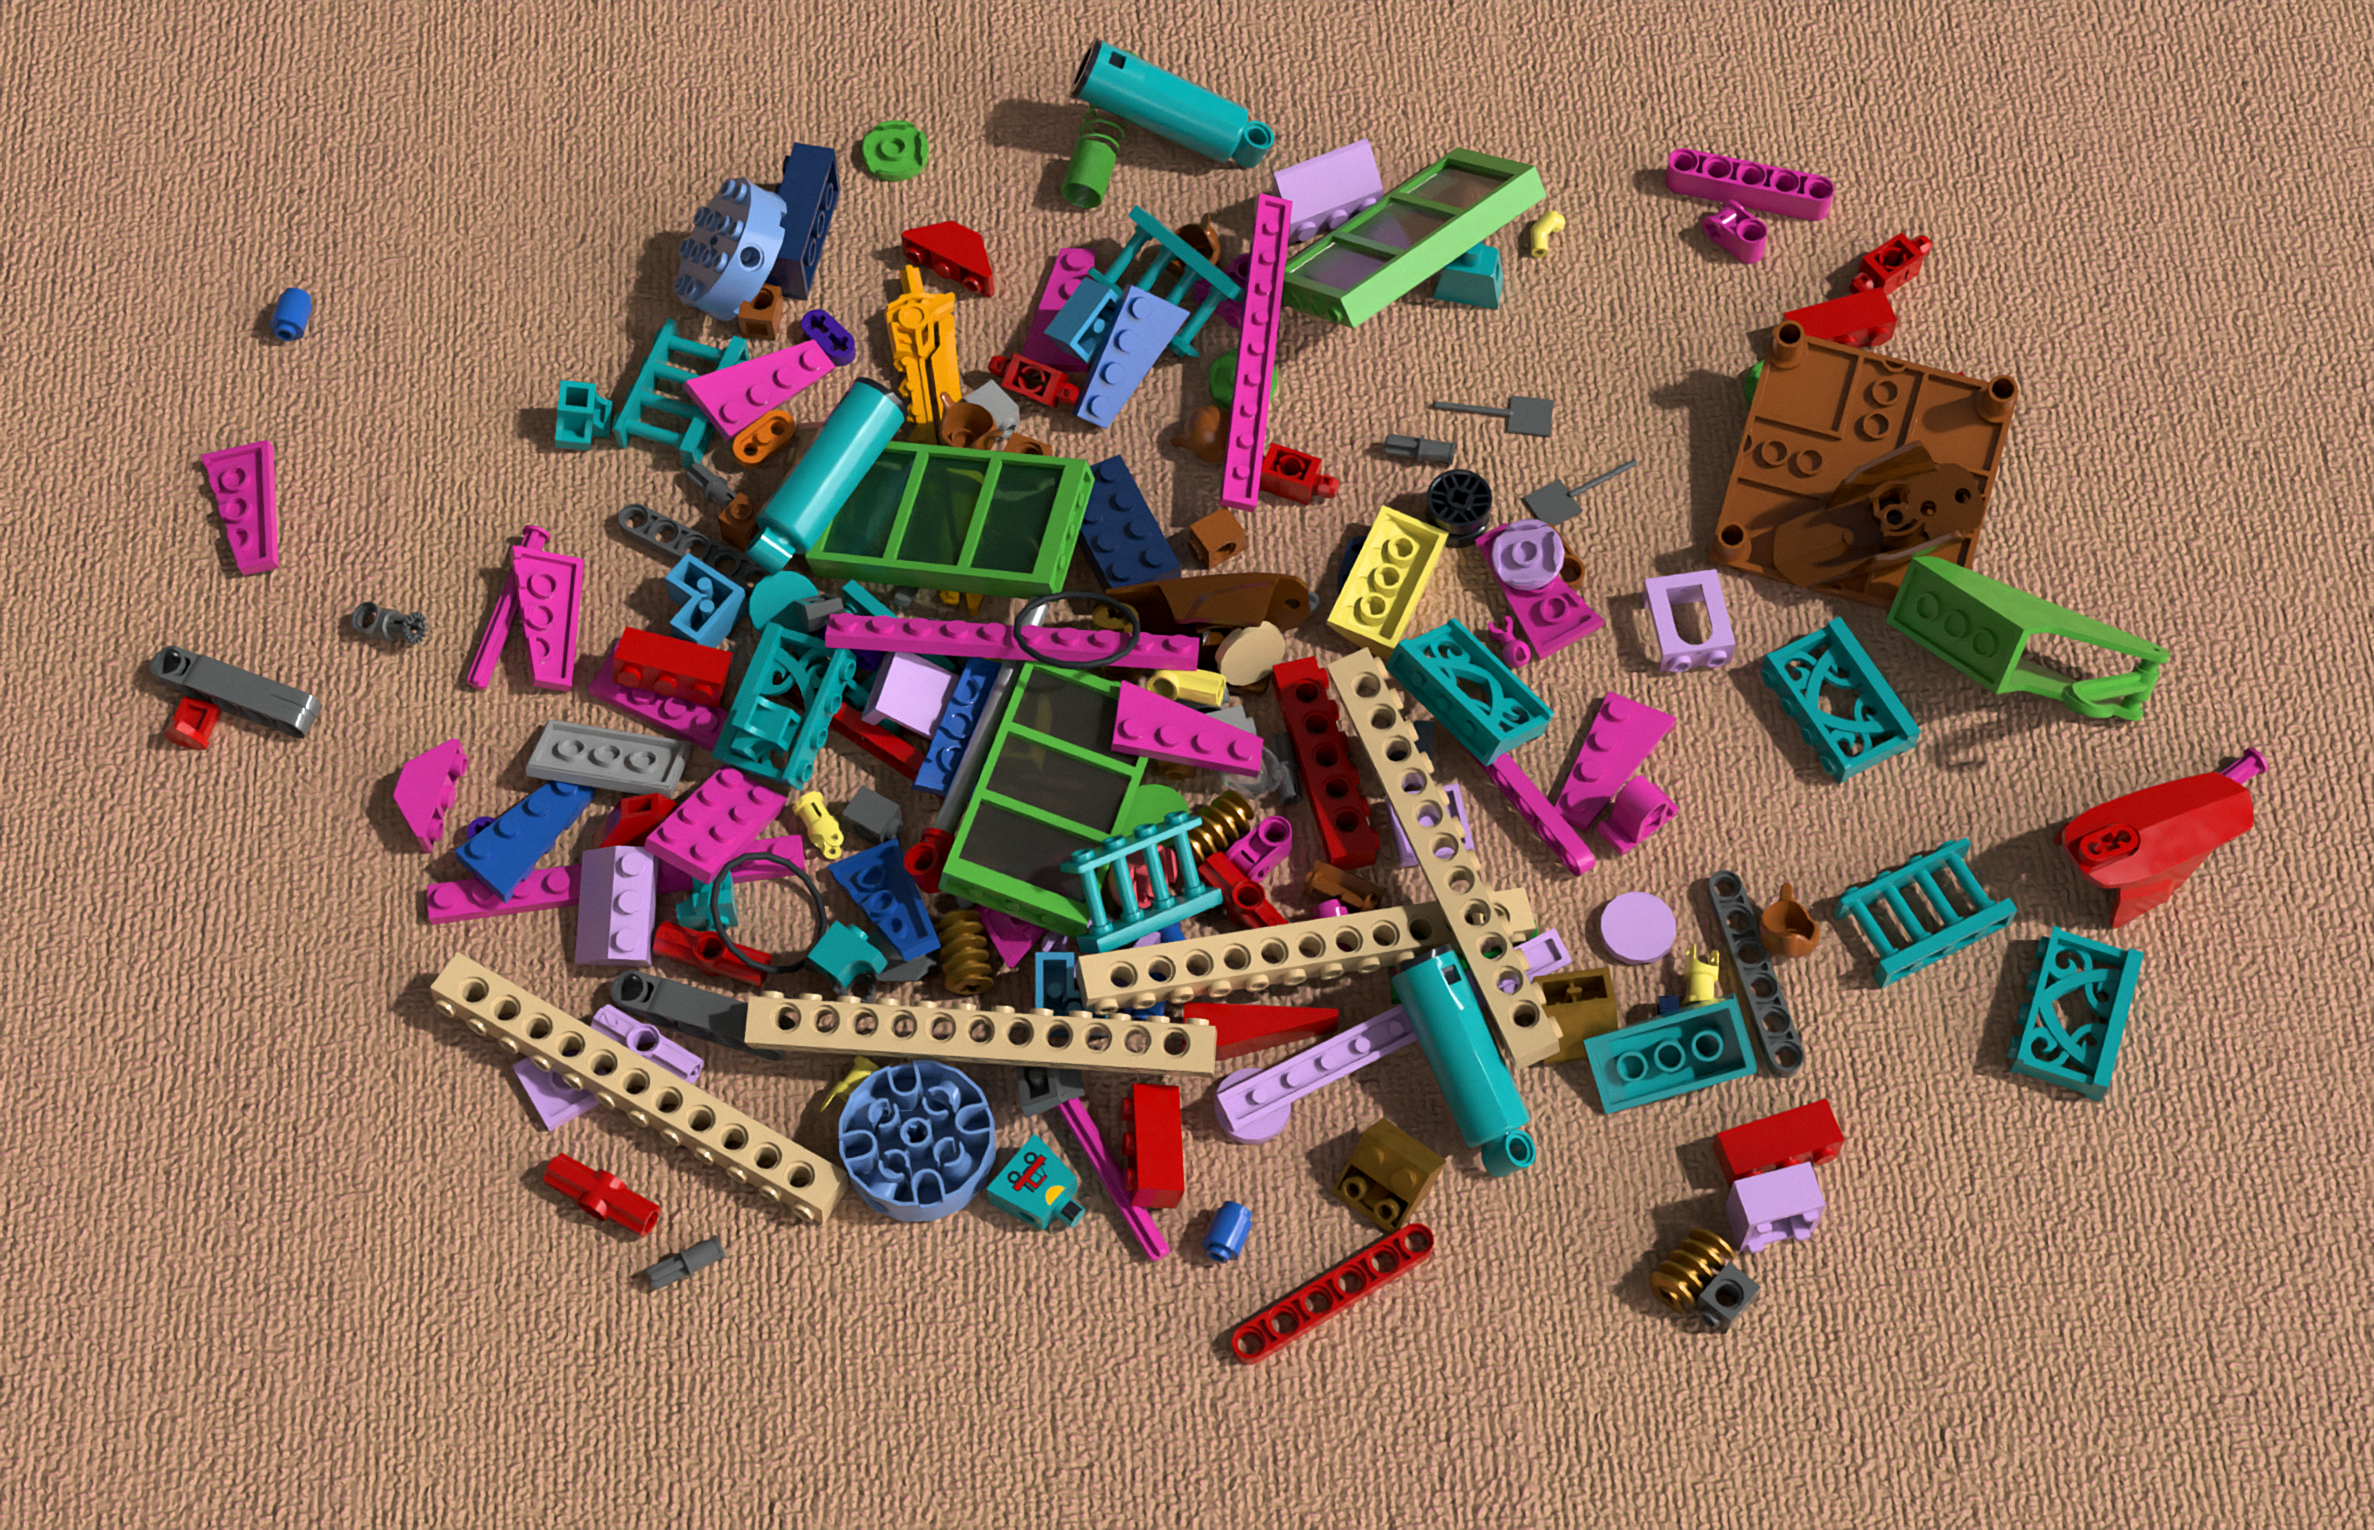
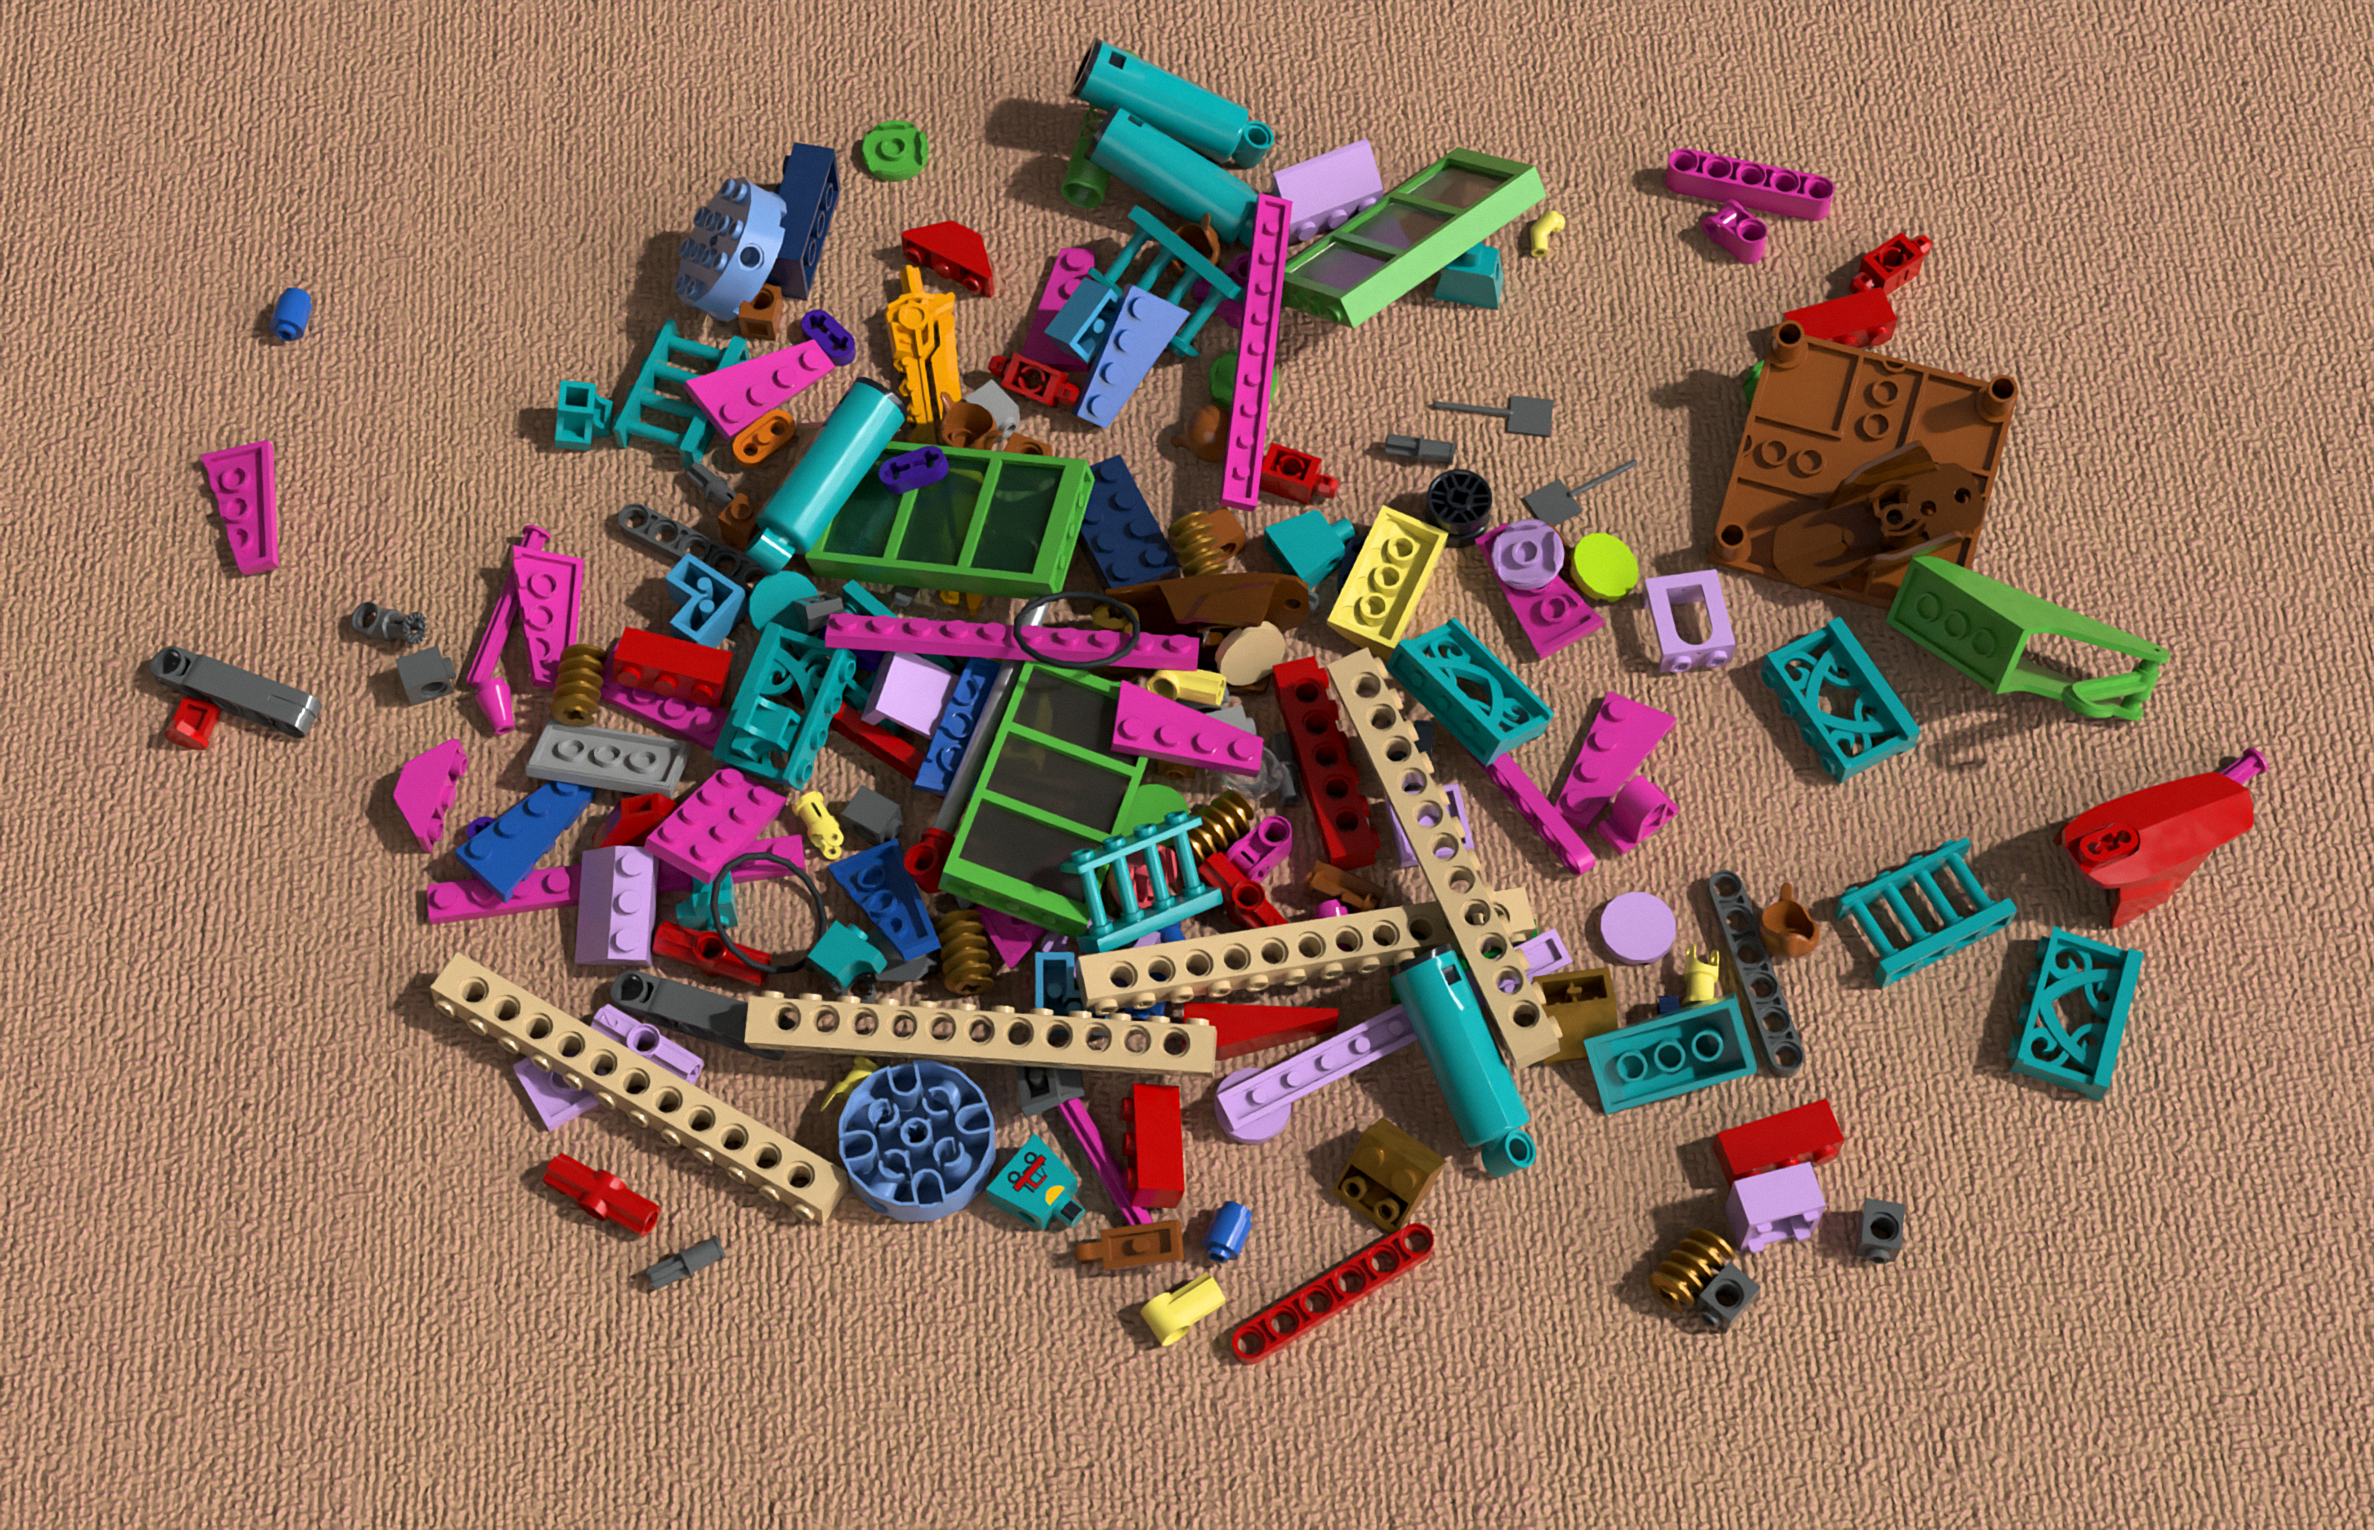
dark pink arm [1488,616,1531,668] -> none
none -> dark grey brick [395,645,457,706]
none -> dark pink cone [474,678,515,735]
none -> pearl gold piece [551,644,608,727]
none -> dark purple beam [879,446,949,494]
none -> dark orange plate [1074,1219,1184,1271]
none -> teal piece [1083,104,1260,249]
none -> light yellow piece [1140,1272,1225,1346]
none -> pearl gold piece [1167,511,1229,577]
none -> teal torso [1264,510,1355,591]
none -> lime tile [1569,533,1639,602]
none -> dark grey brick [1855,1198,1905,1264]

